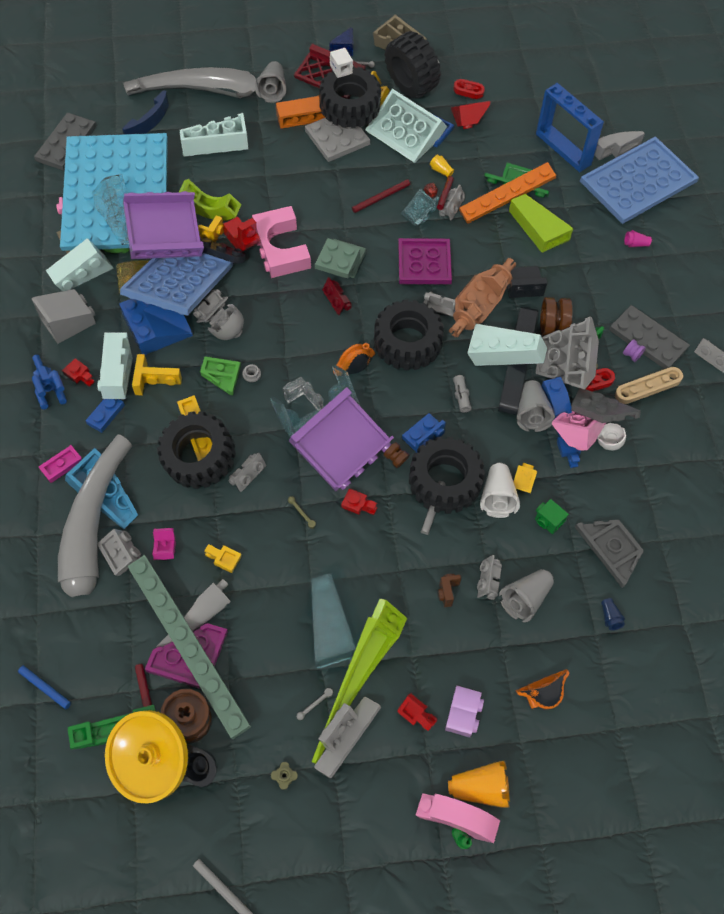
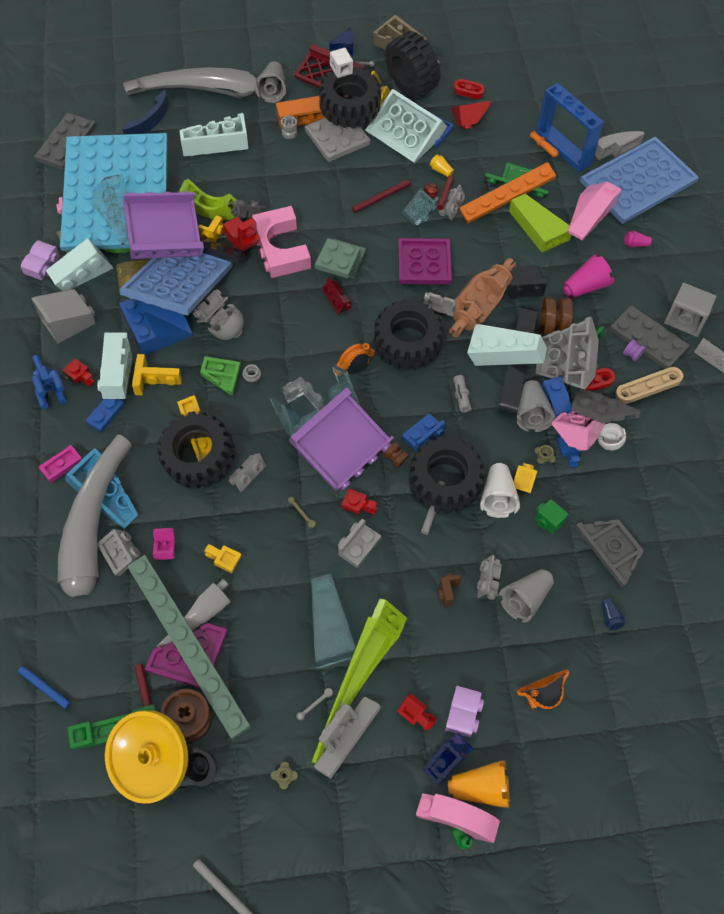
none -> lavender brick [20,240,59,280]
none -> dark grey hinge [229,199,266,218]
none -> light grey wheel [281,115,298,139]
none -> light grey bracket [338,519,381,568]
none -> clear blue slope [423,733,474,786]
none -> orange piece [529,131,559,157]
none -> olive plate [534,445,556,464]
none -> dark pink cone [563,254,614,298]
none -> bright pink wedge [568,181,622,240]
none -> light grey slope [664,283,716,337]

